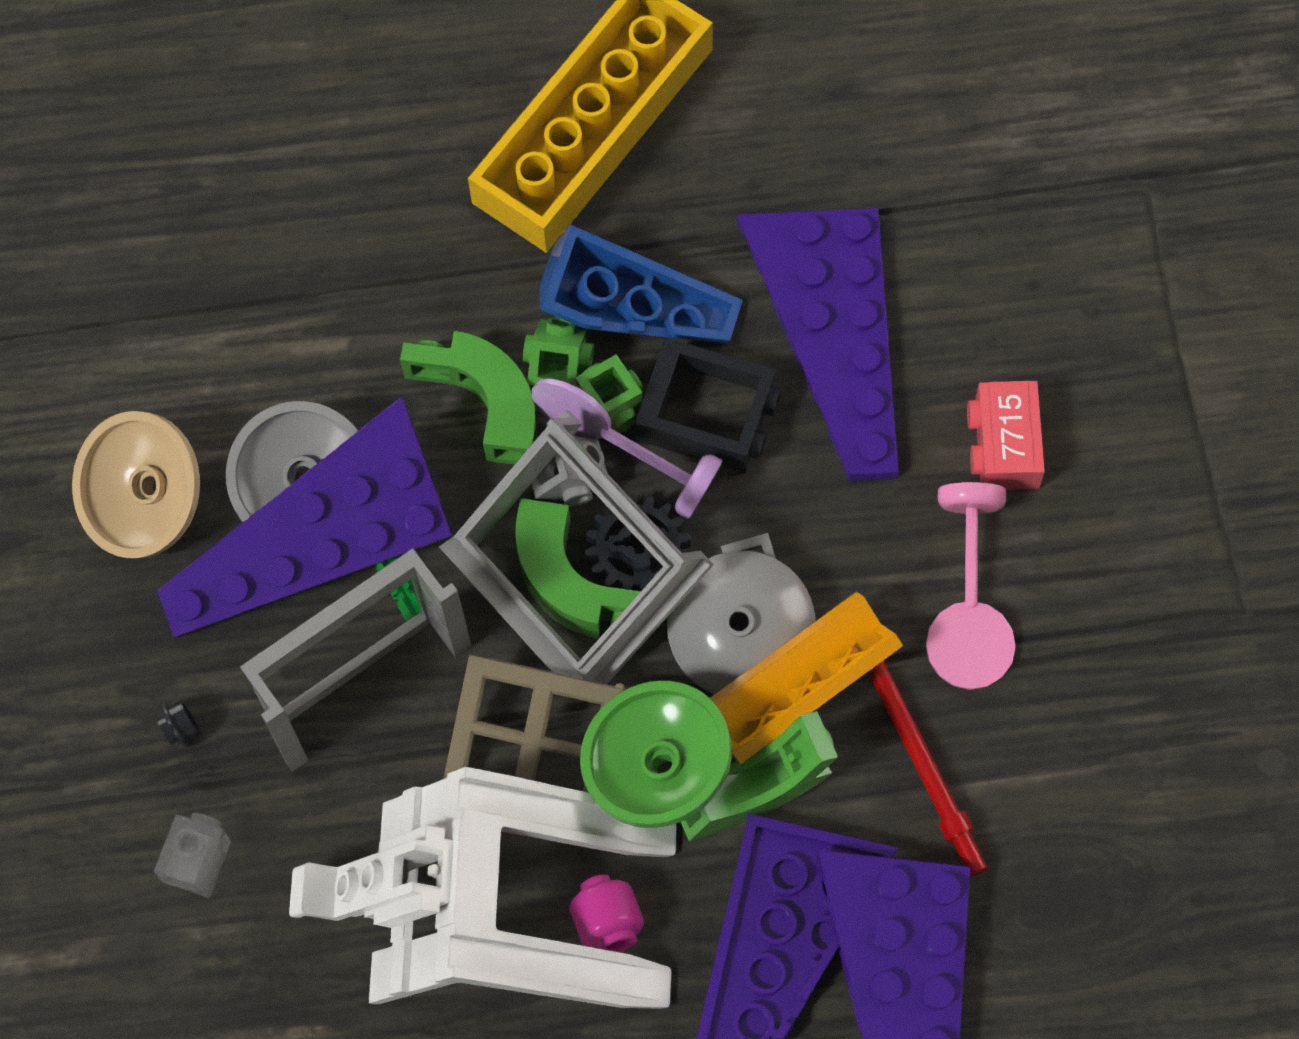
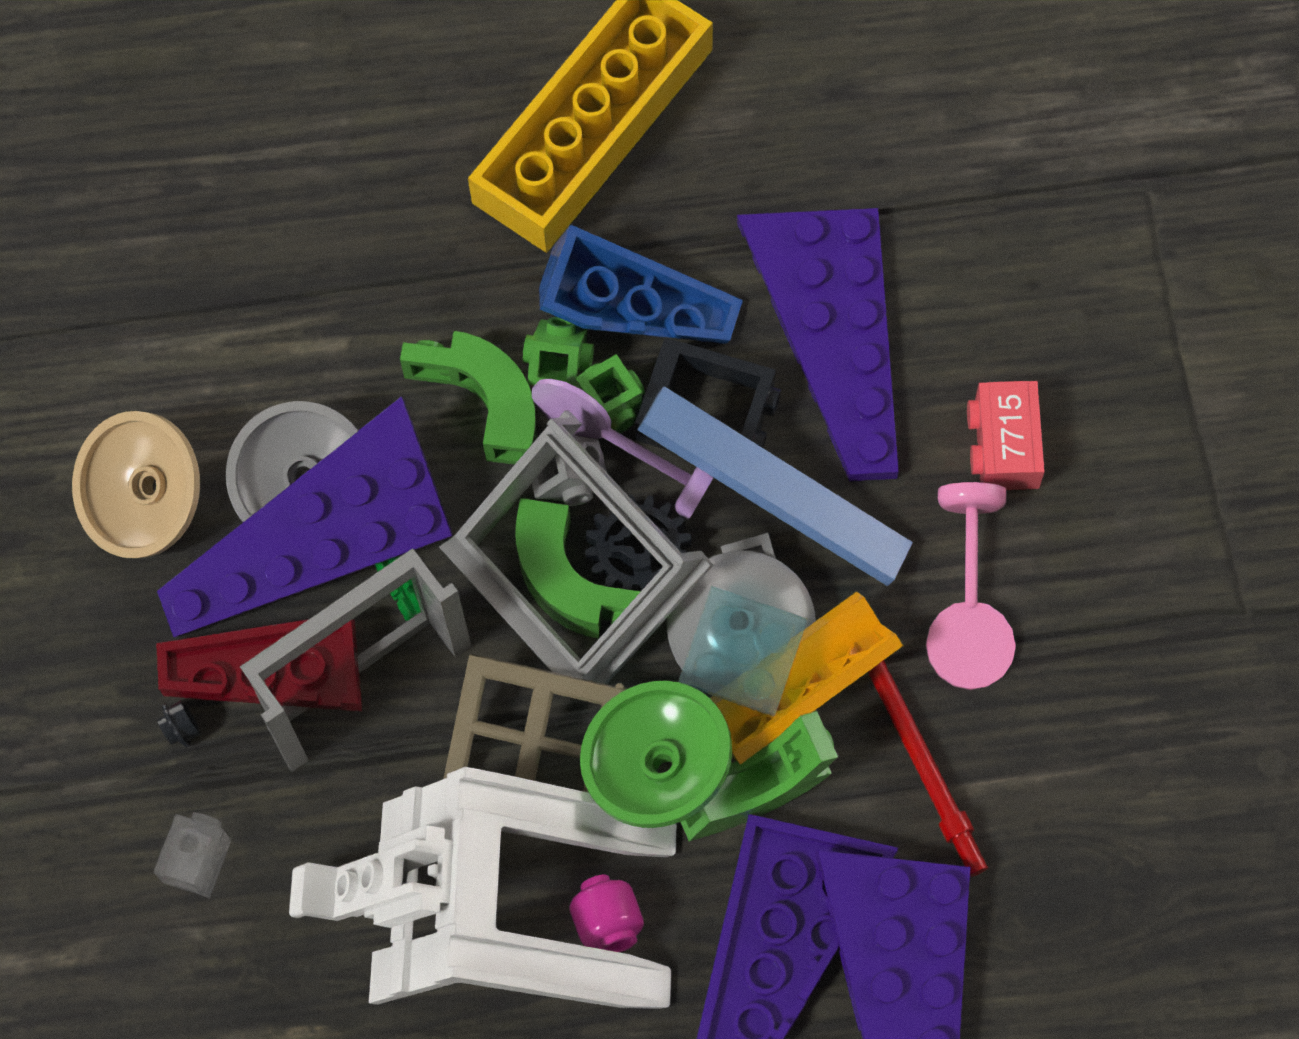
none -> dark red wing [156,618,362,712]
none -> medium blue tile [638,386,913,586]
none -> clear light blue plate [678,586,808,716]

